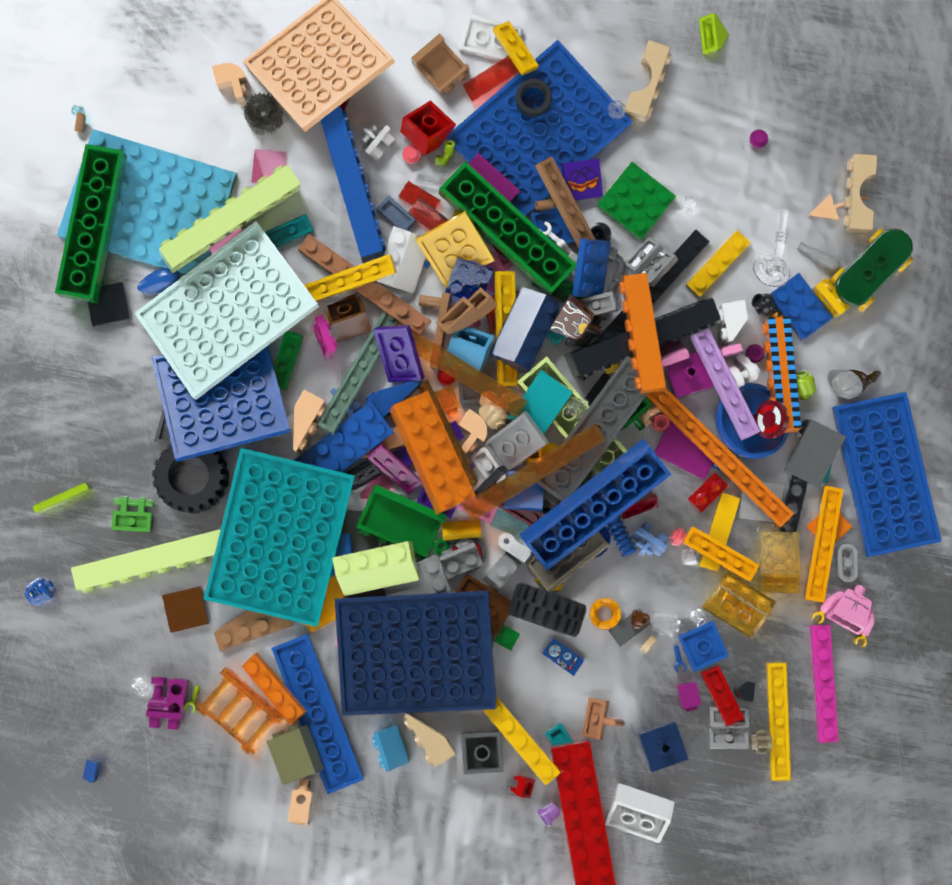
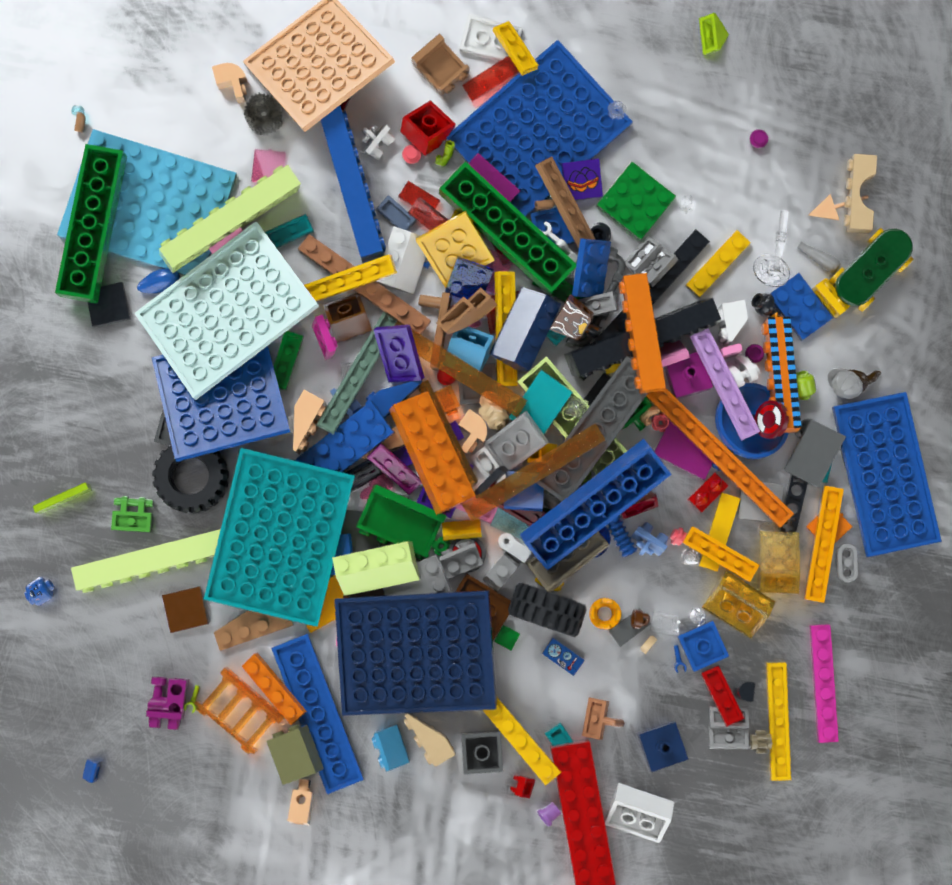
clear plate [131,677,149,696] -> none
black tyre [515,79,552,117] -> none
tan arch [624,40,672,122] -> none
magenta brick [675,681,702,712] -> none
bright pink torso [812,585,875,647] -> none

